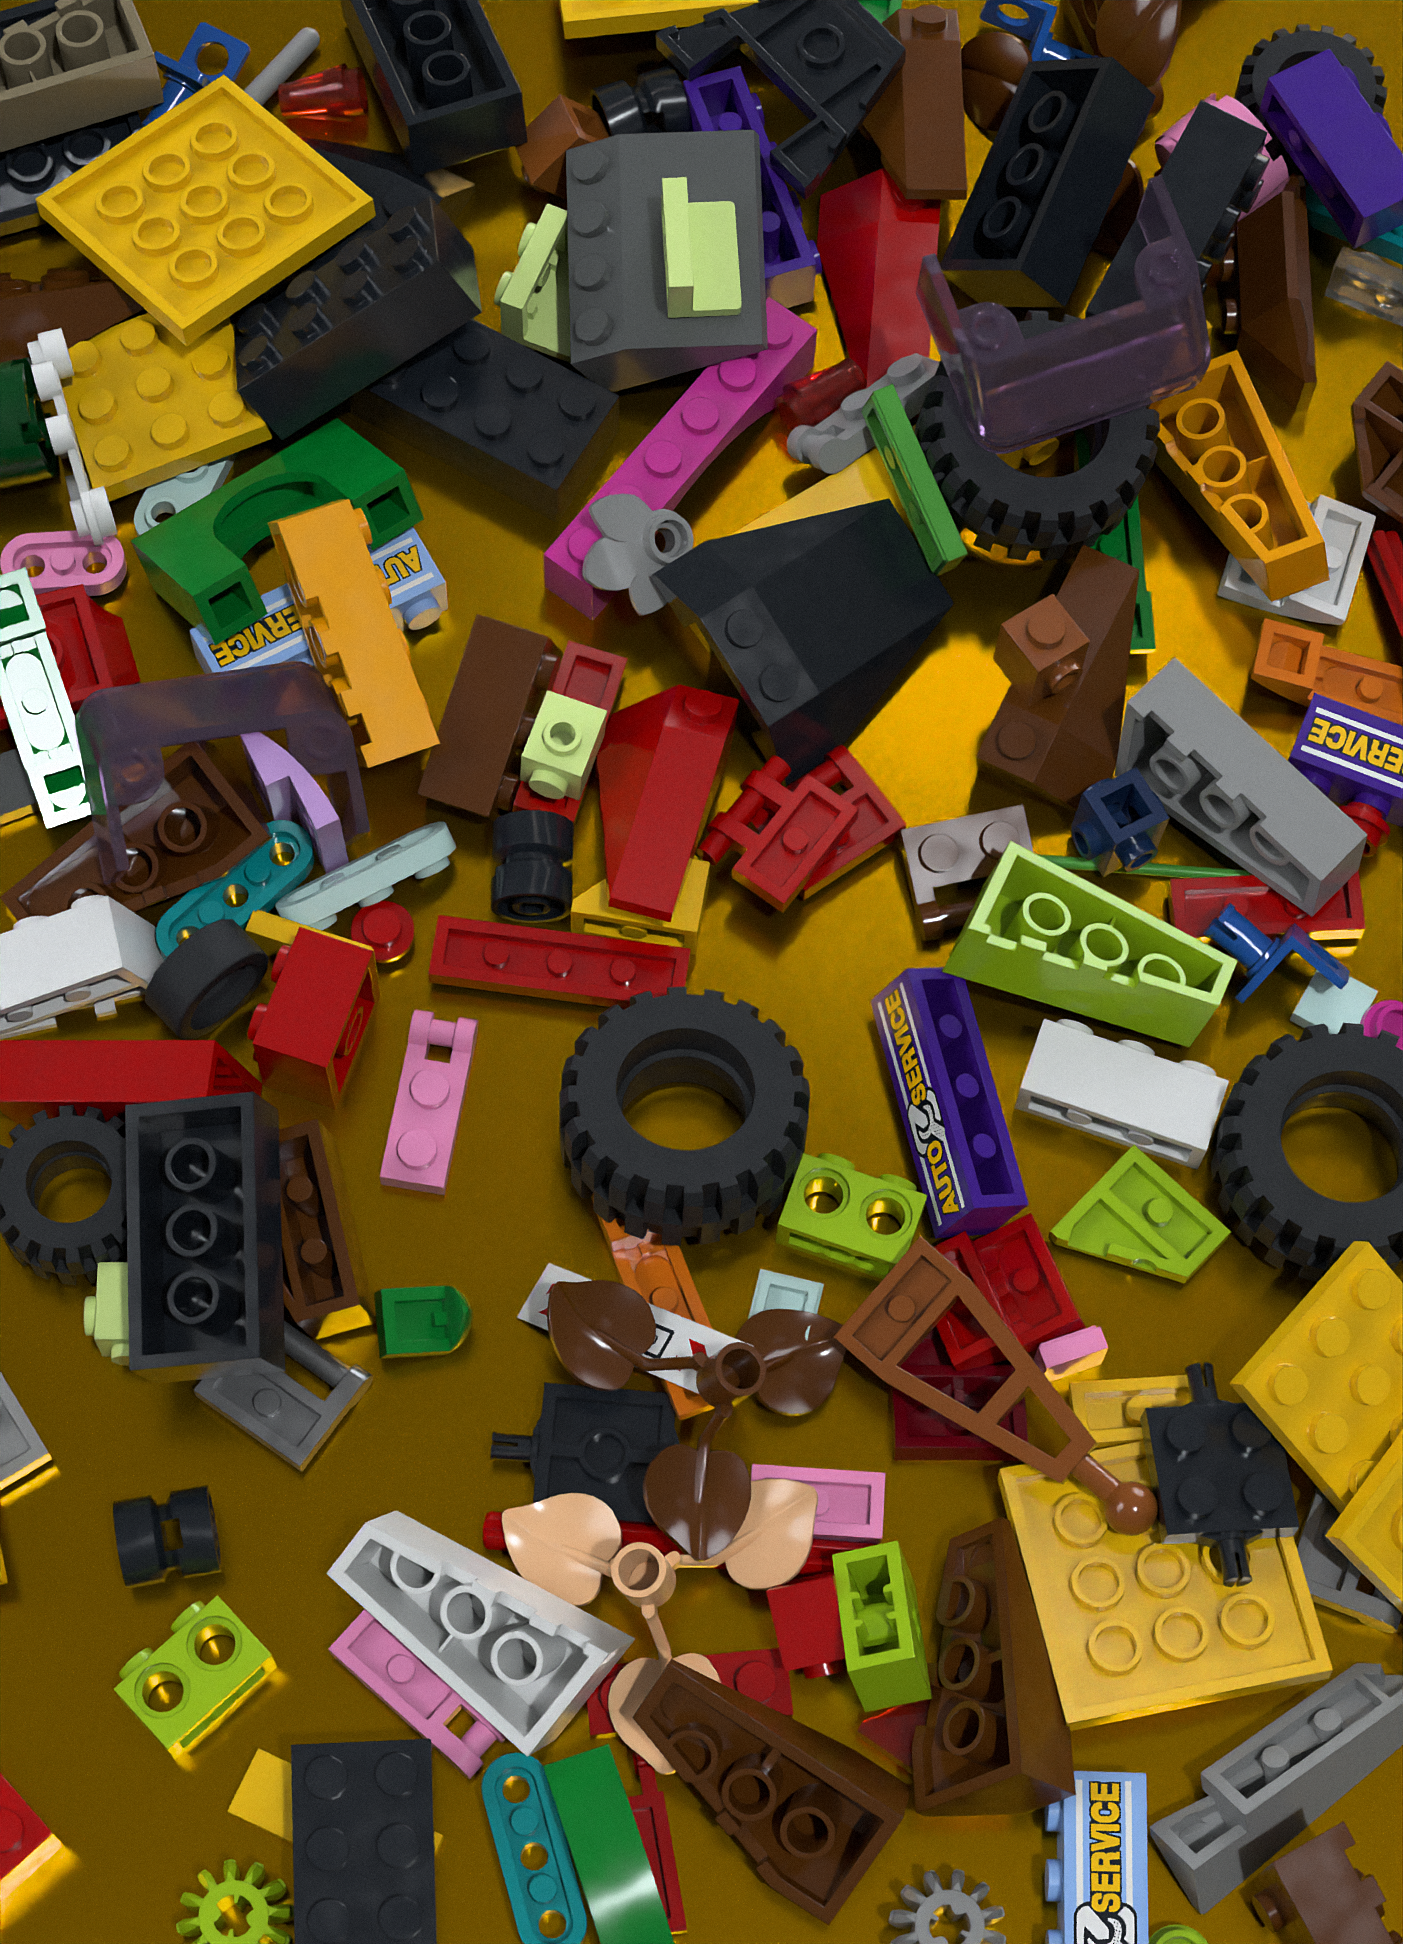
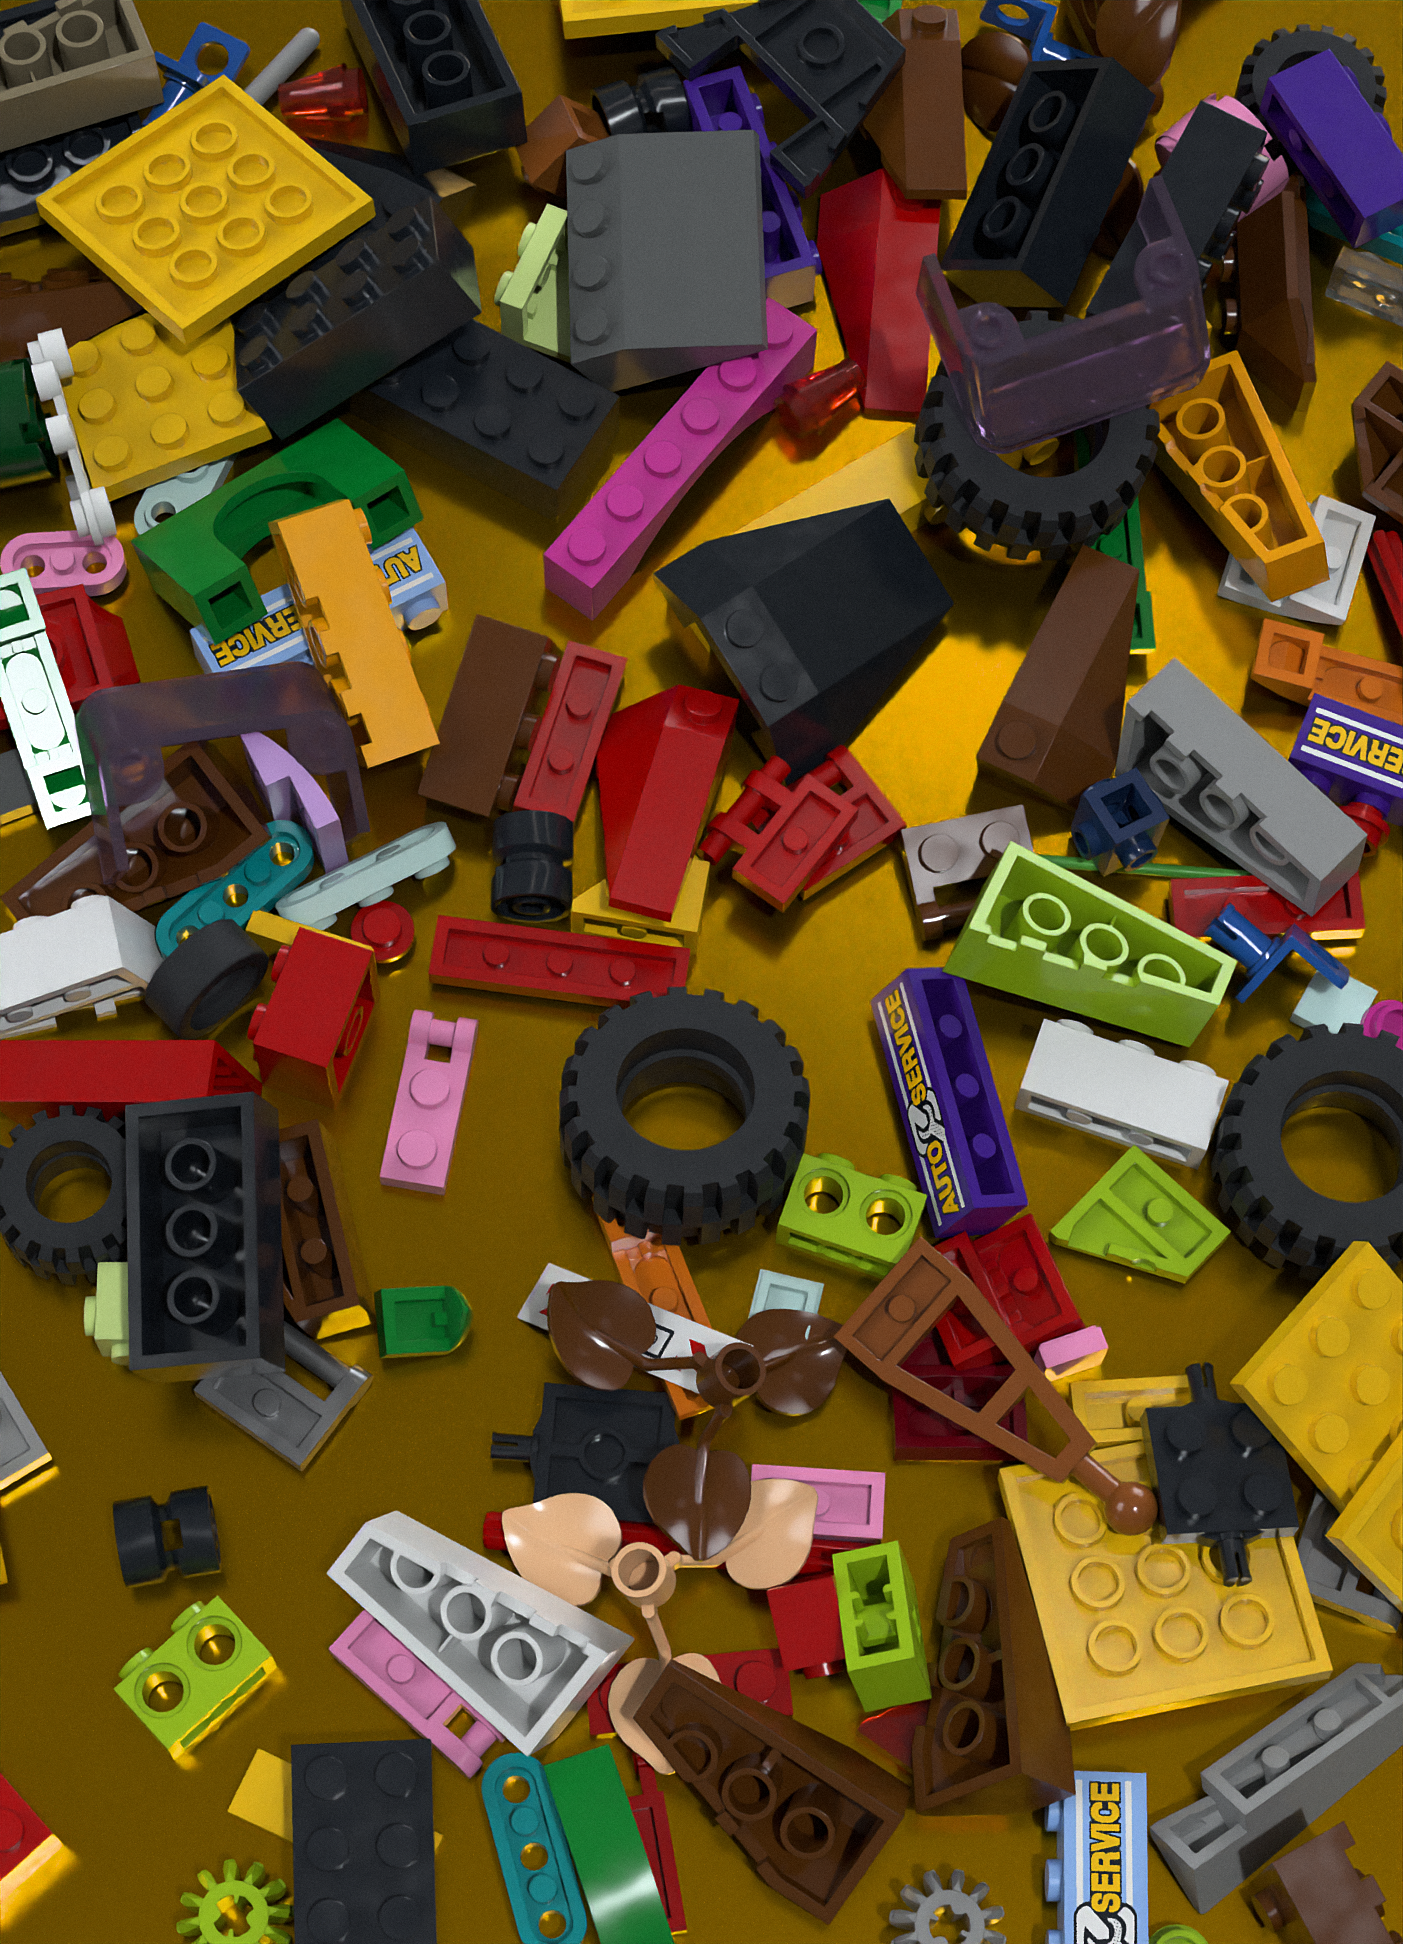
yellowish green brick [520,690,607,800] -> none
light grey plate [582,493,694,616] -> none
yellowish green panel [661,177,742,318] -> none
light grey plate [787,353,939,474] -> none
bright green tile [861,384,968,576] -> none
dark orange brick [993,594,1090,707] -> none

